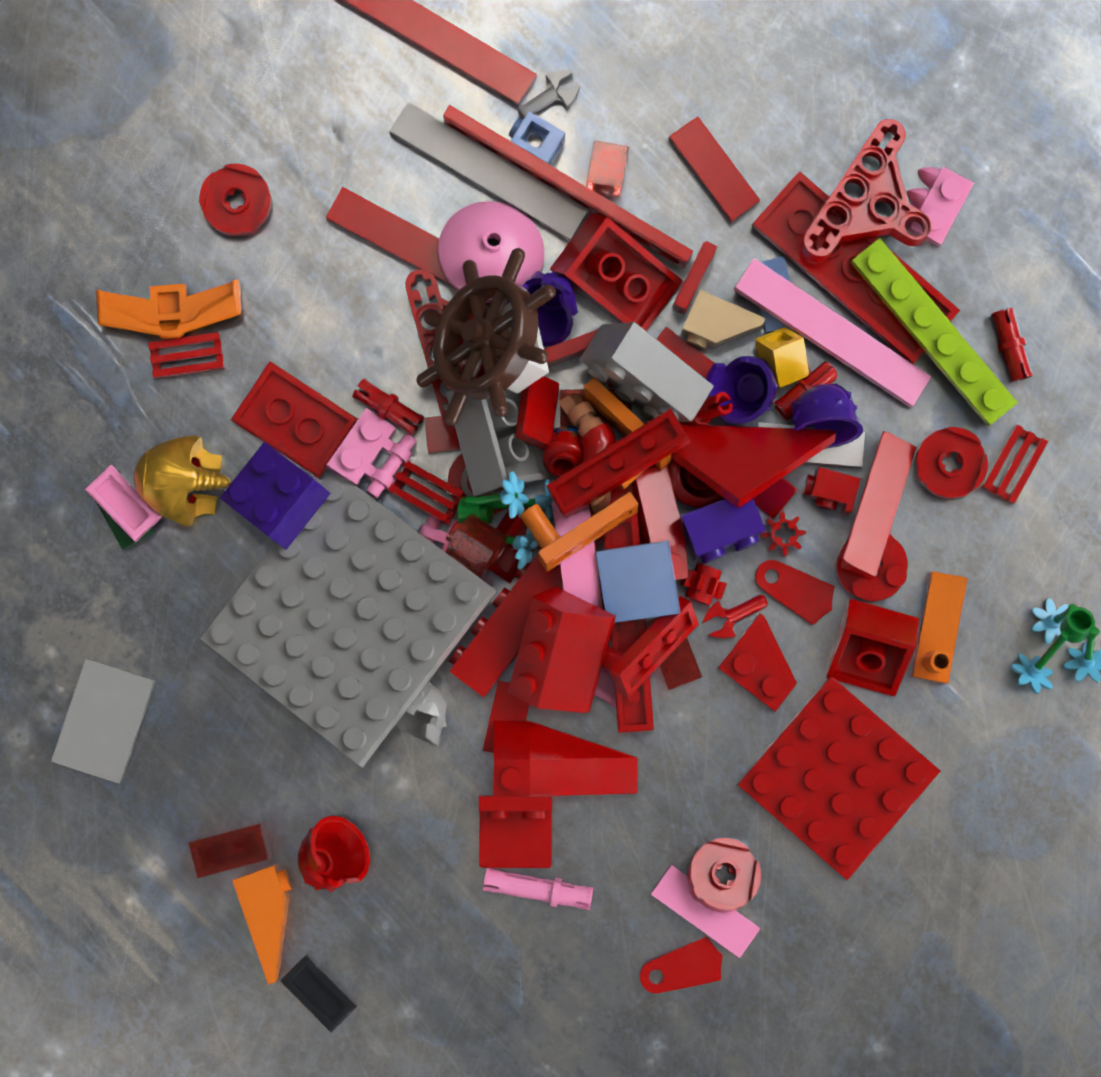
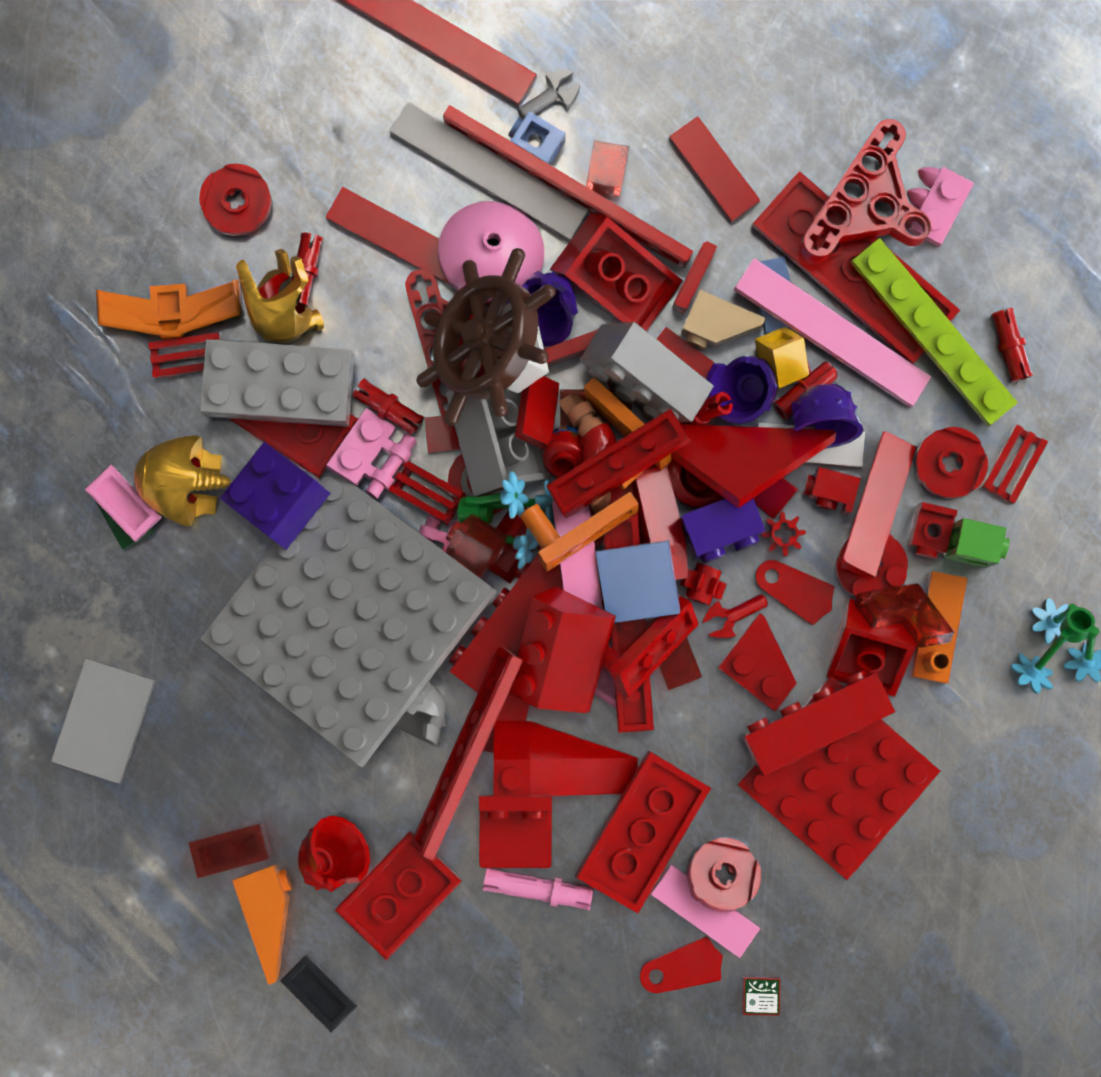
none -> light grey brick [200,339,354,427]
none -> pearl gold piece [236,249,324,343]
none -> red pin [290,232,324,307]
none -> red tile [335,830,462,961]
none -> red tile [411,647,523,860]
none -> red plate [574,751,711,913]
none -> red brick [742,670,896,776]
none -> tile [742,977,780,1016]
none -> clear red plate [854,583,954,648]
none -> red brick [907,502,958,559]
none -> bright green brick [944,518,1010,568]

